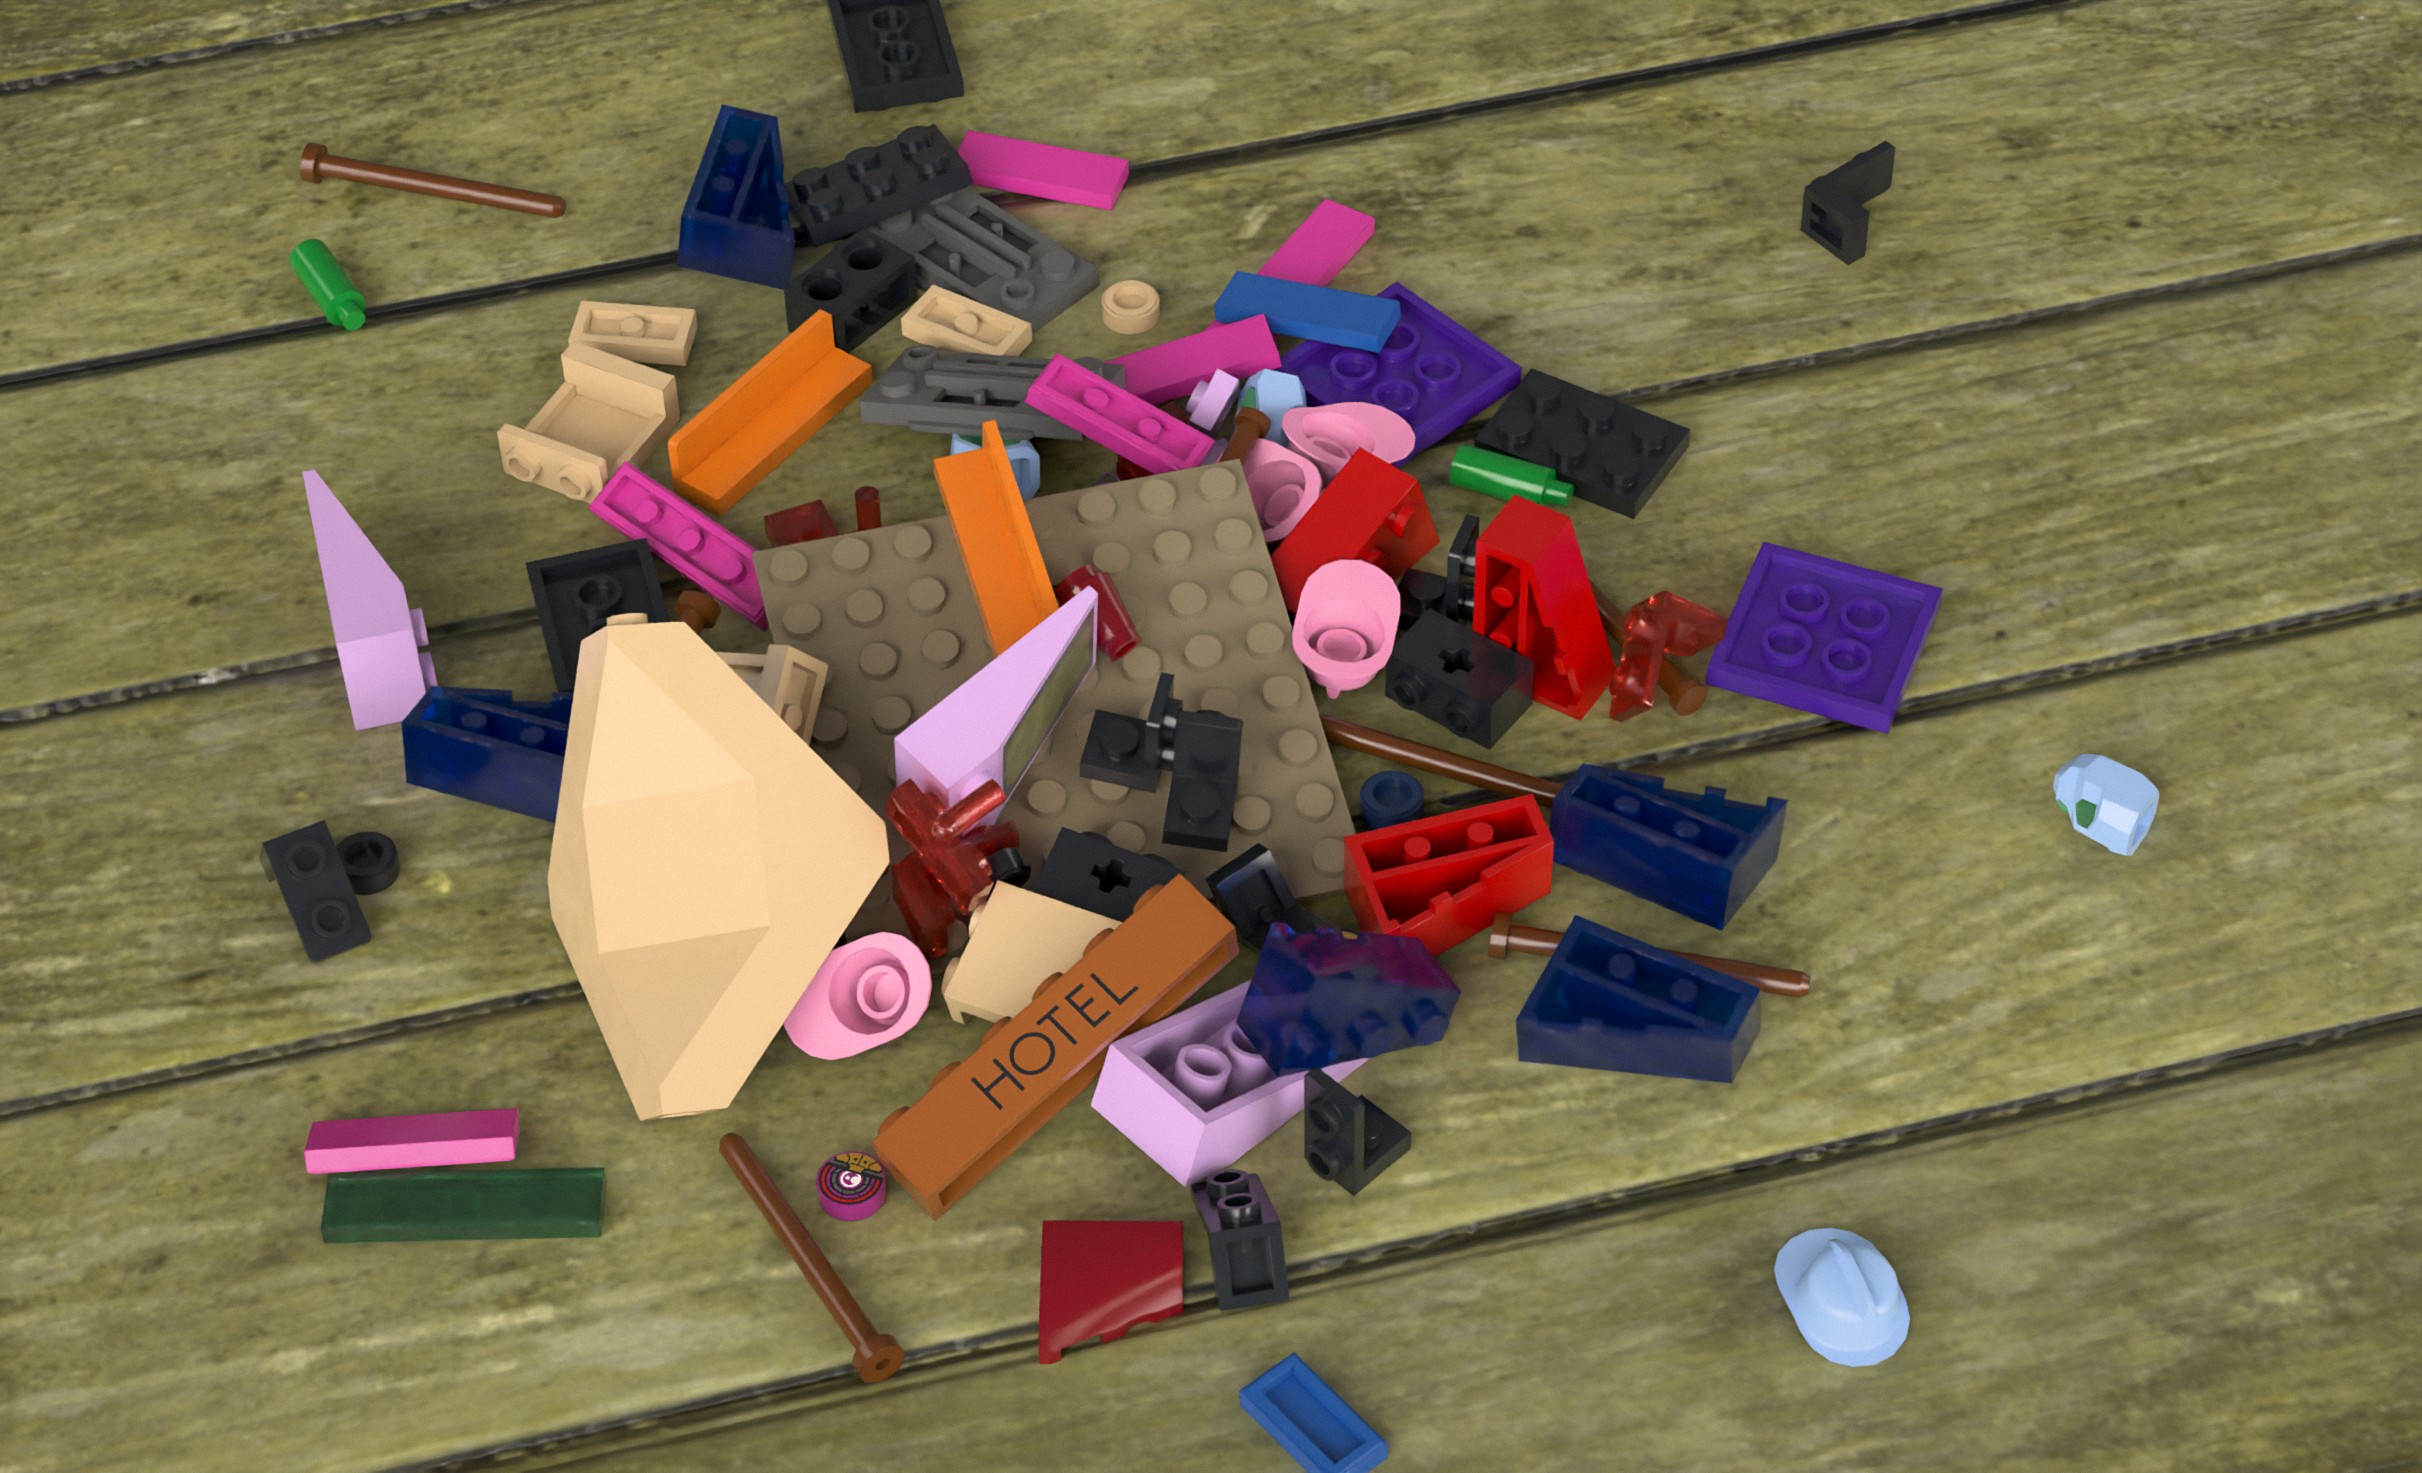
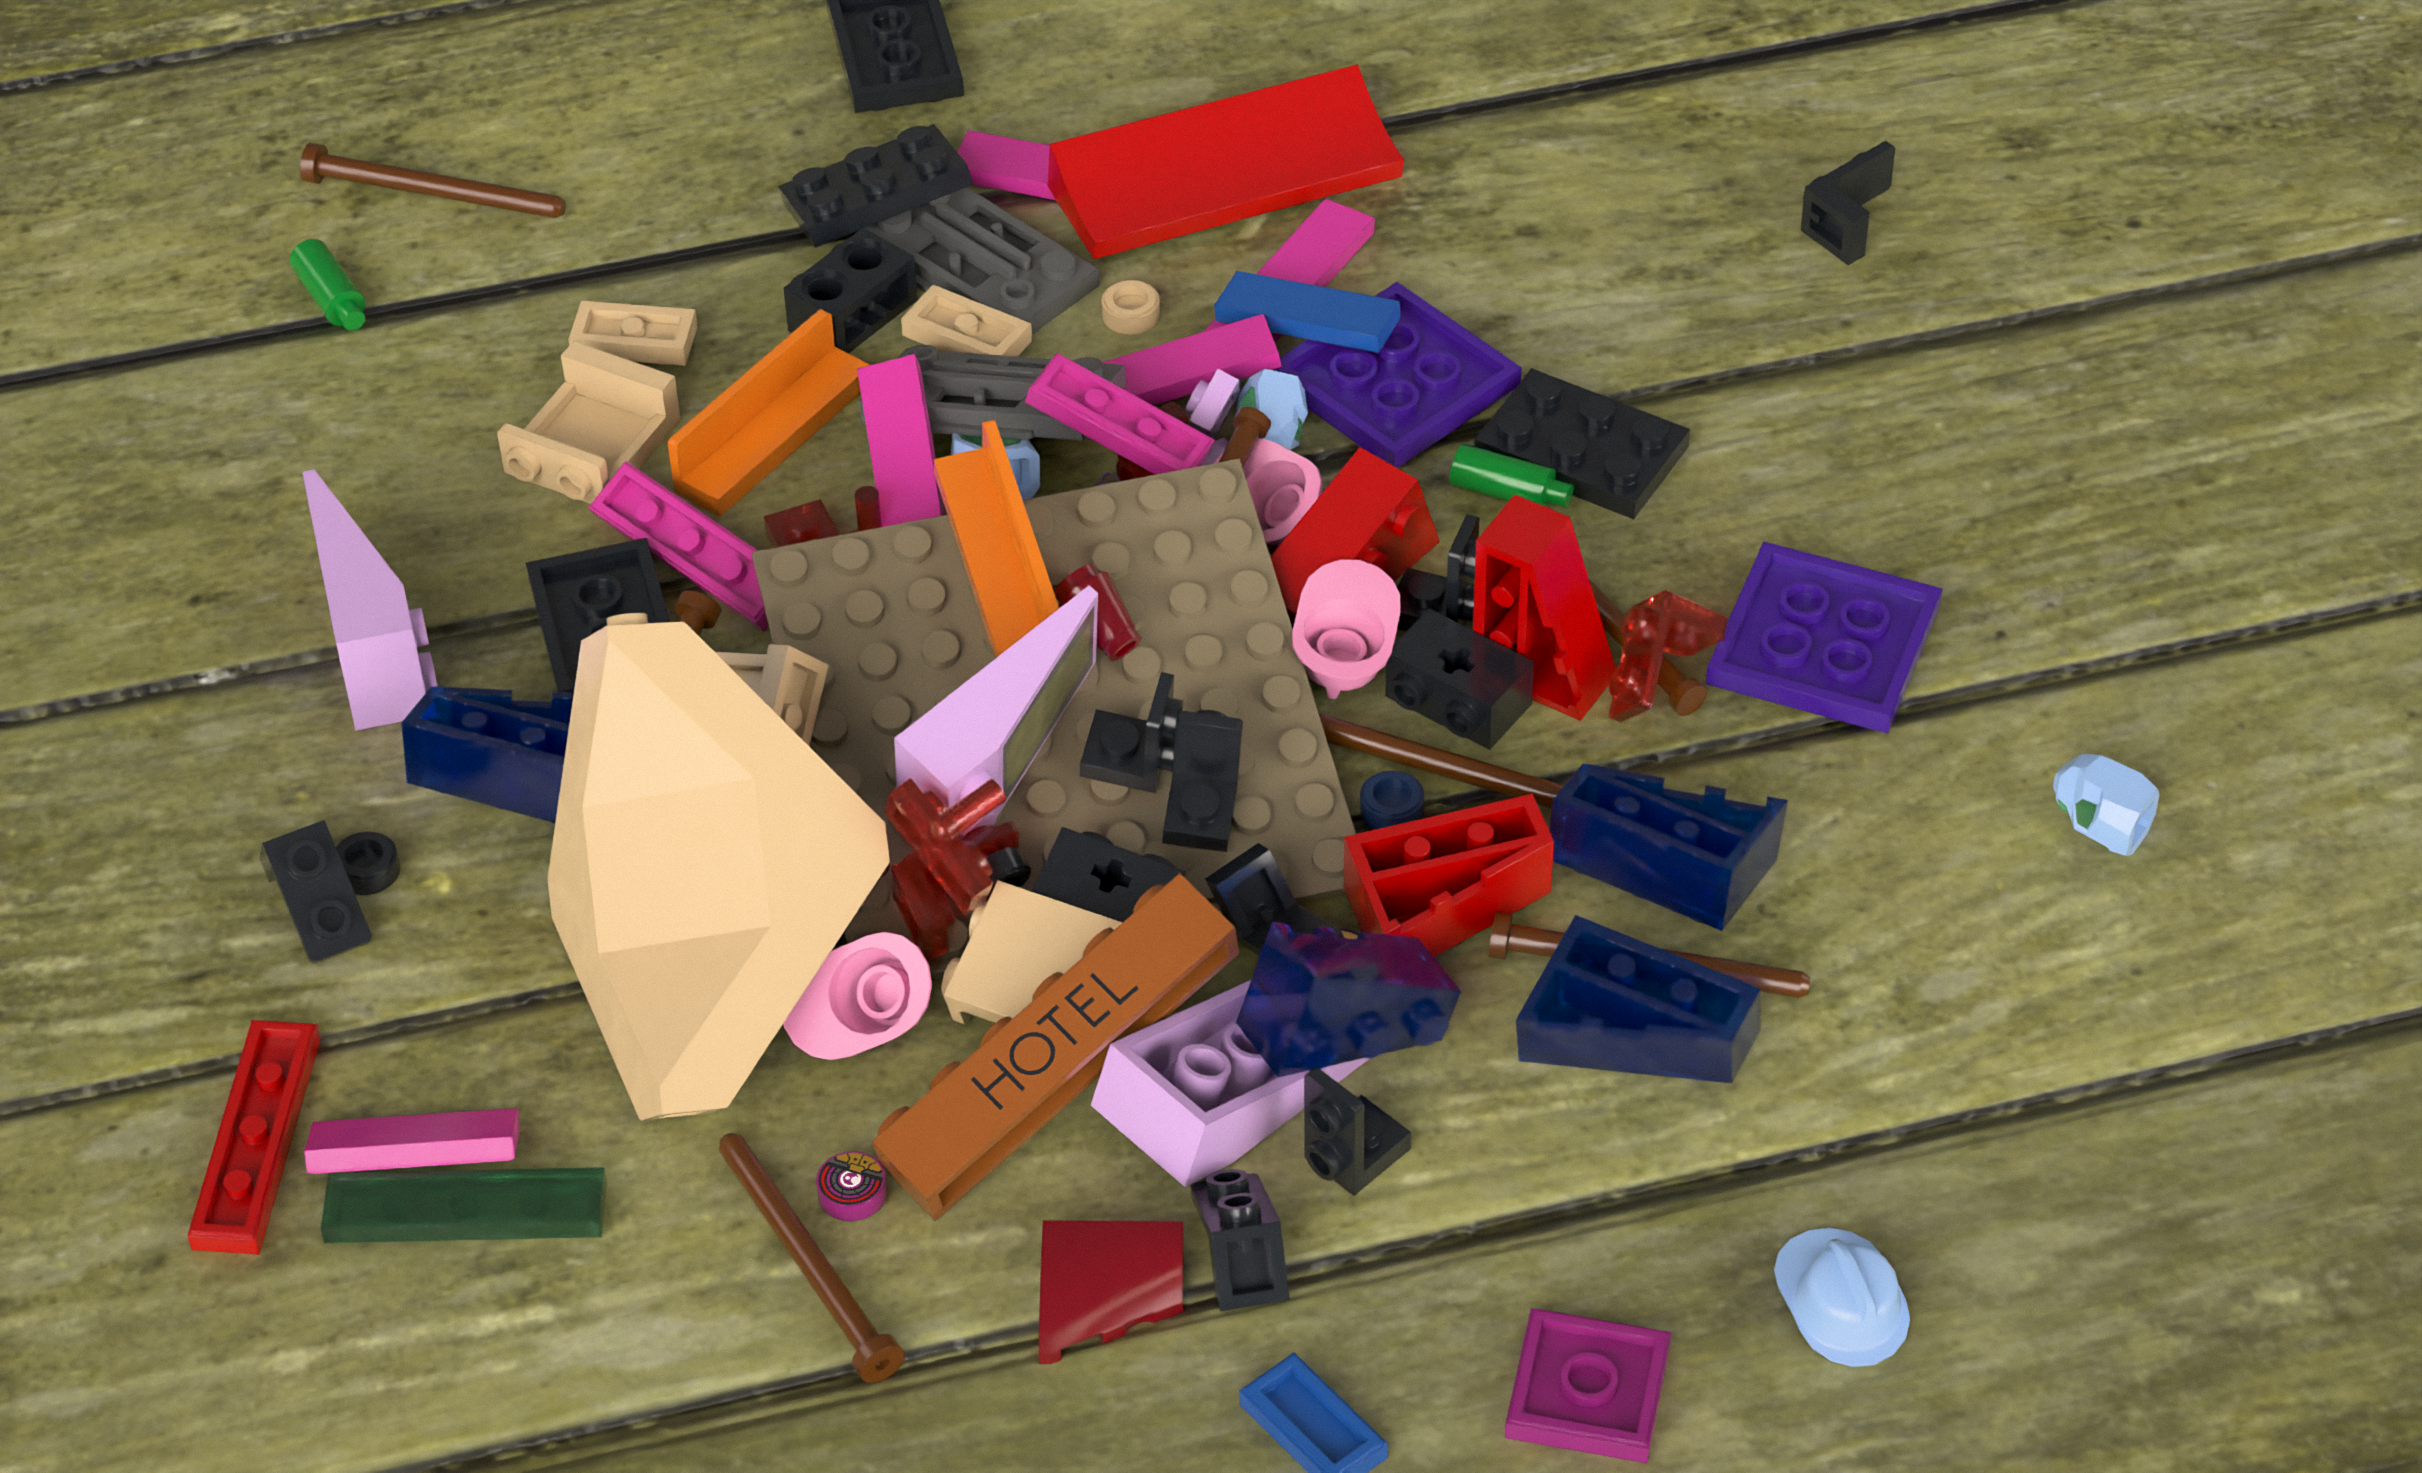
clear blue wedge [677,104,795,290] -> none
bright pink piece [1281,402,1415,489] -> none
none -> red tile [187,1020,321,1255]
none -> dark pink tile [857,354,945,527]
none -> red arch [1047,64,1404,259]
none -> magenta tile [1505,1308,1672,1464]

